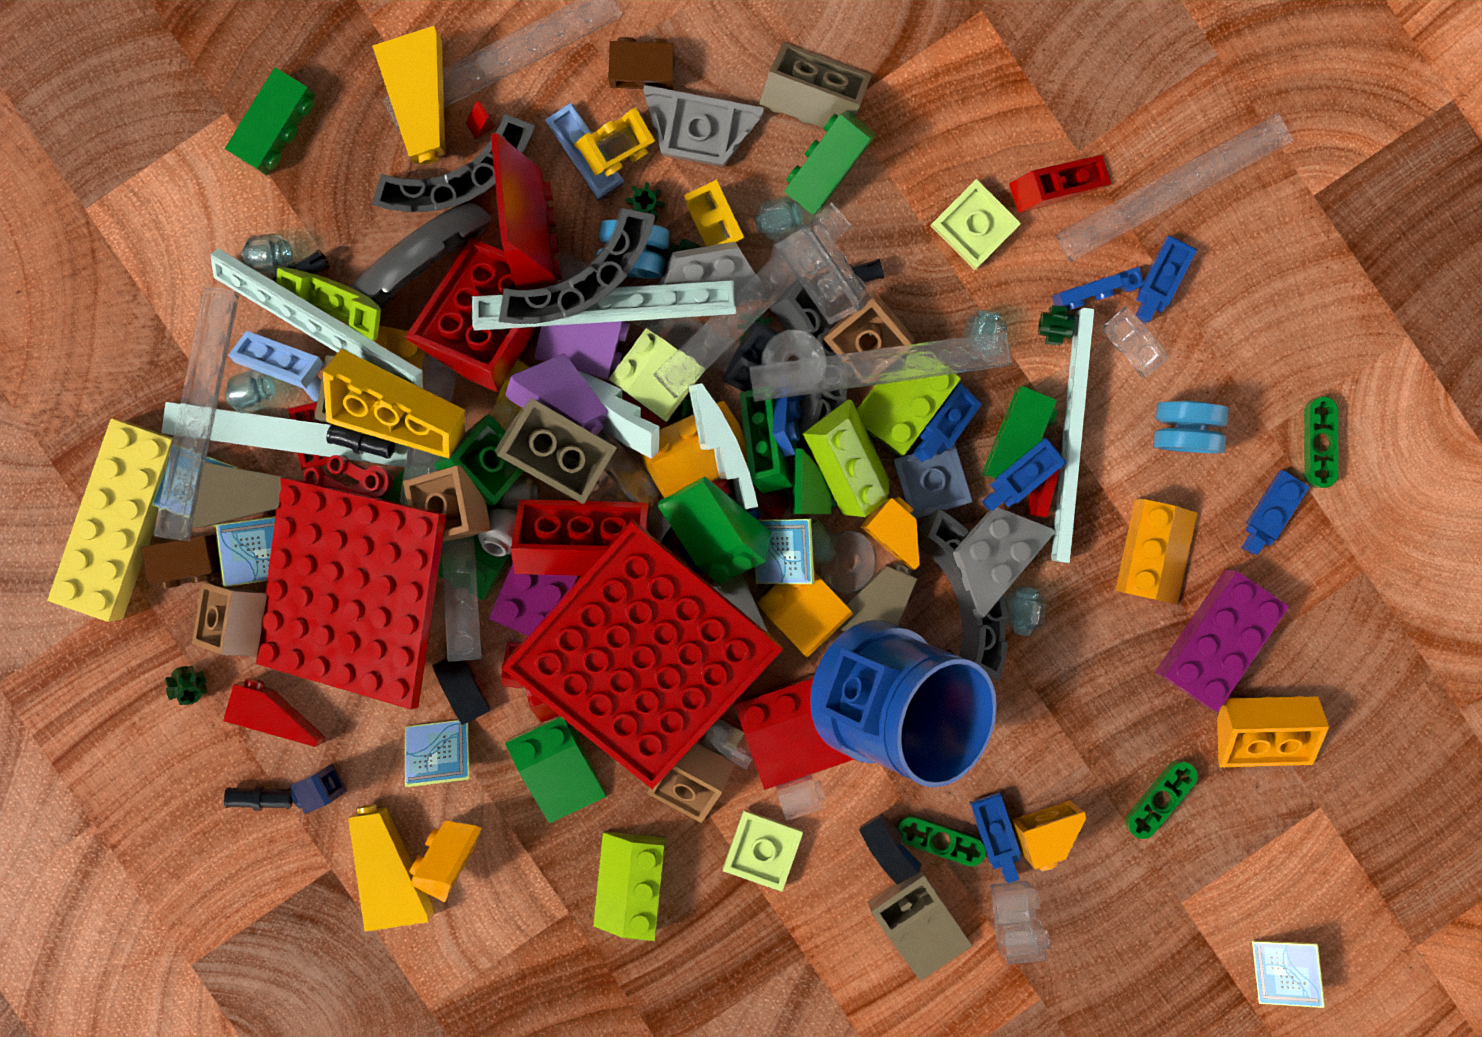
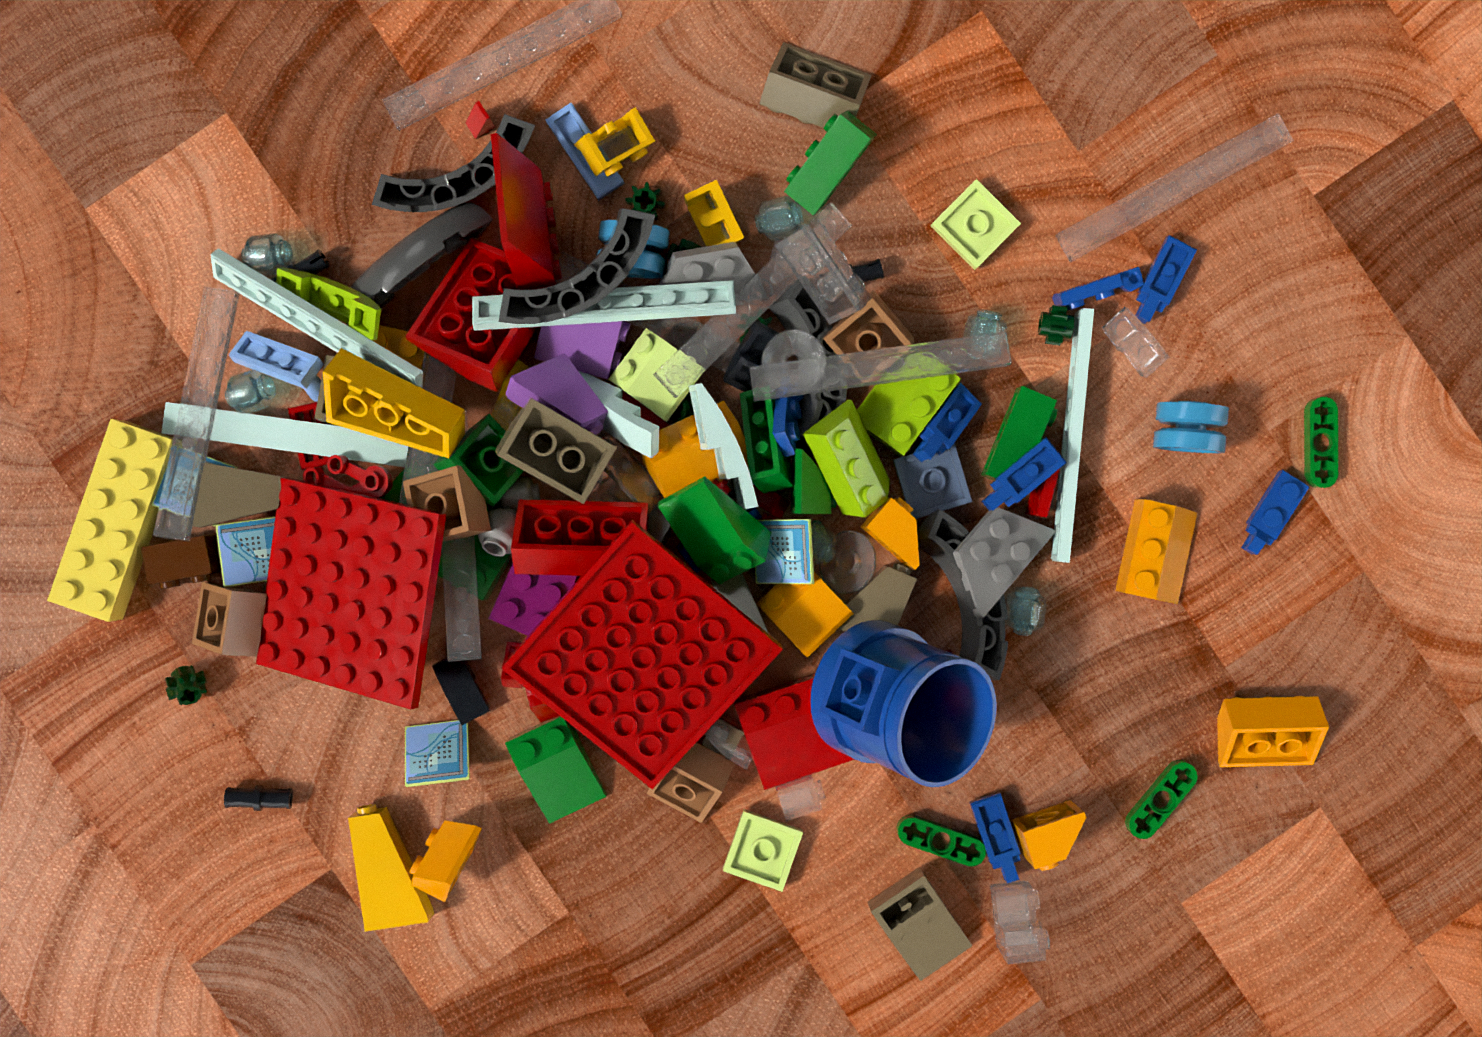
red slope [223,678,325,747] -> none
green brick [224,67,316,176] -> none
dark blue slope [291,763,347,814] -> none
black pin [326,424,395,459] -> none
yellow slope [373,26,446,165] -> none
lime slope [593,831,666,941] -> none
reddish brown brick [608,37,675,90] -> none
light grey wing [643,85,764,167] -> none
black slope [859,813,922,884] -> none
red slope [1009,155,1112,213] -> none
magenta brick [1155,569,1289,712] -> none
piece [1252,940,1325,1008] -> none

